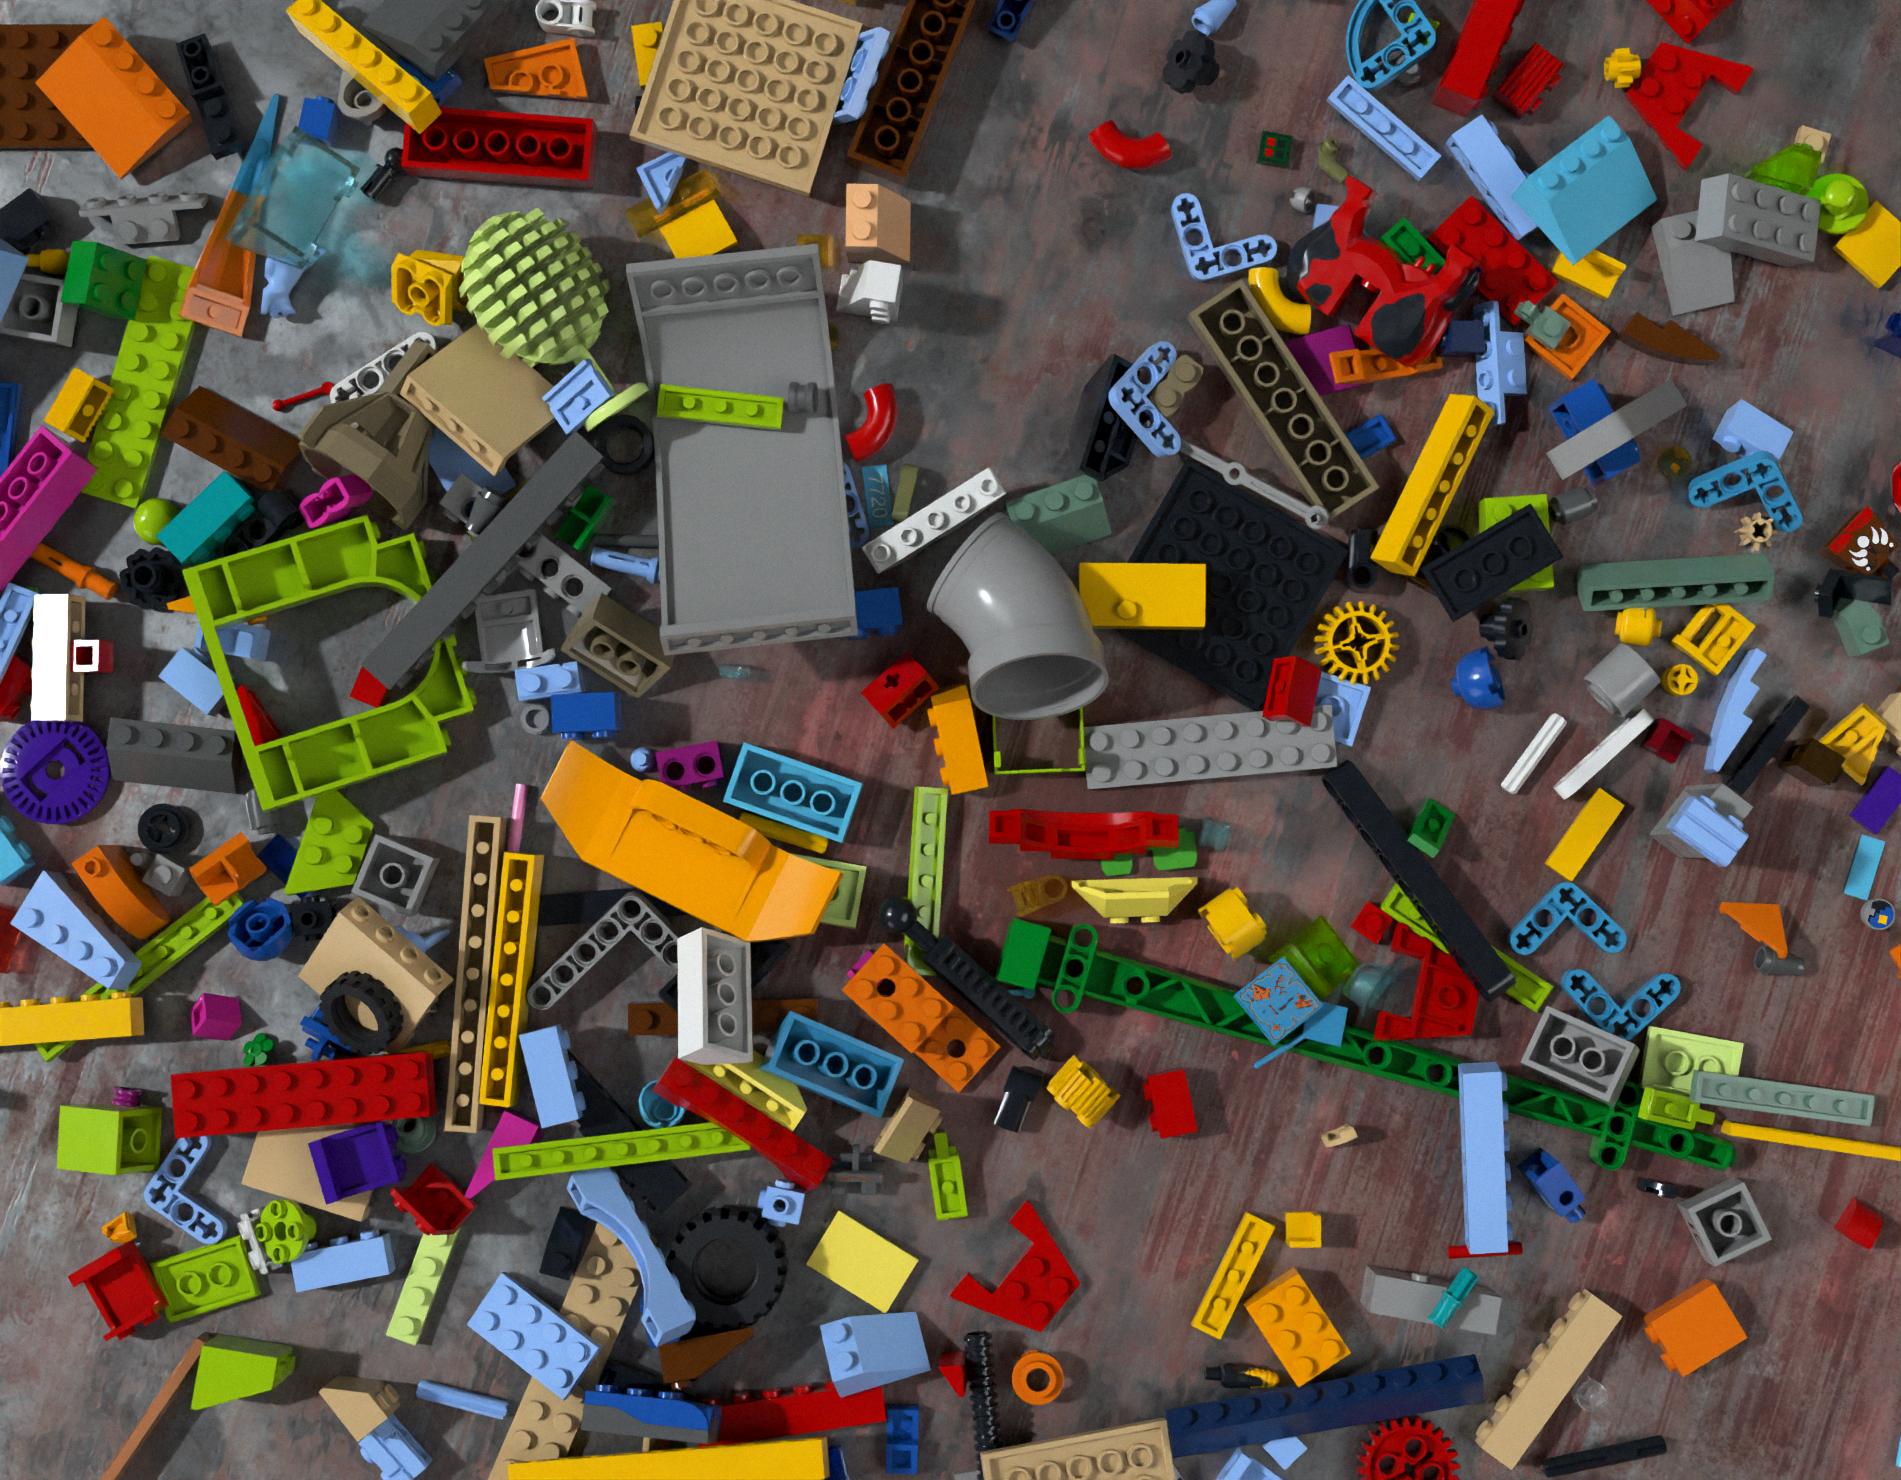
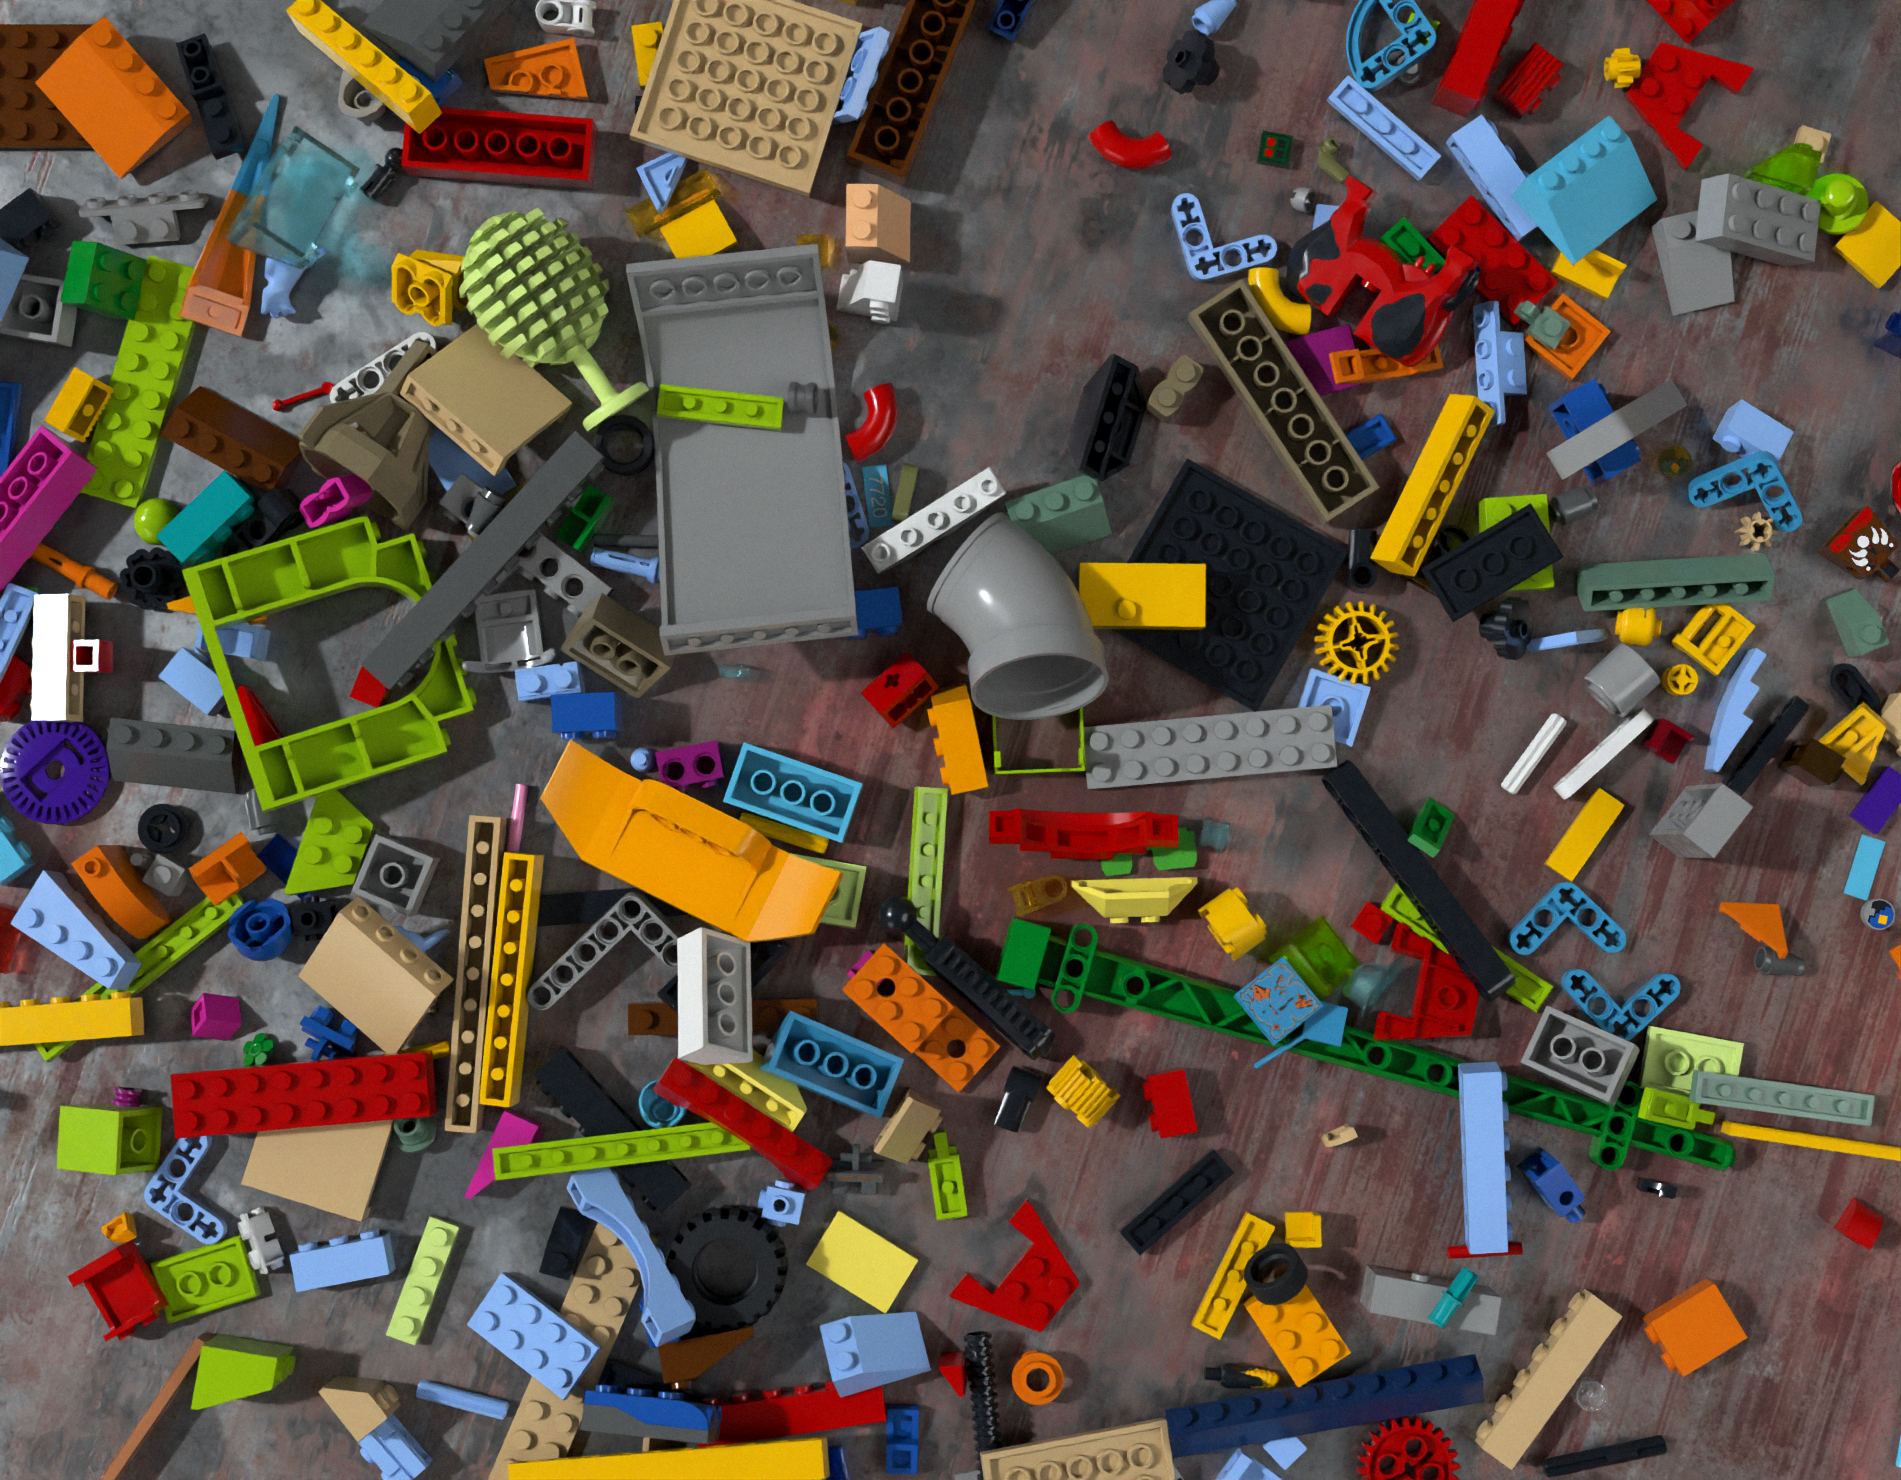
yellow cylinder [27,249,70,274] -> none
lime plate [254,1199,316,1264] -> none
blue brick [297,96,342,148] -> none
dark purple panel [308,1120,408,1205] -> none
black tyre [319,971,404,1055] -> none
red bracket [390,1163,478,1236] -> none
light blue brick [519,1024,586,1128] -> none
light grey tile [520,703,552,735] -> none
light blue plate [542,359,616,434] -> none
light blue beam [1108,341,1181,458] -> none
light grey piece [1143,420,1330,529] -> none
red panel [1262,655,1321,727] -> none
dark blue brick [1436,320,1485,357] -> none
blue cylinder [1451,646,1506,710] -> none
reddish brown slope [1616,312,1721,365] -> none
light blue brick [1666,795,1749,867] -> none
light grey brick [1677,1177,1772,1267] -> none
black bracket [1814,569,1893,618] -> none
none -> black plate [1119,1148,1234,1255]
none -> black tyre [1244,1243,1308,1305]
none -> light blue tile [1527,628,1608,652]
none -> black plate [1826,663,1880,714]

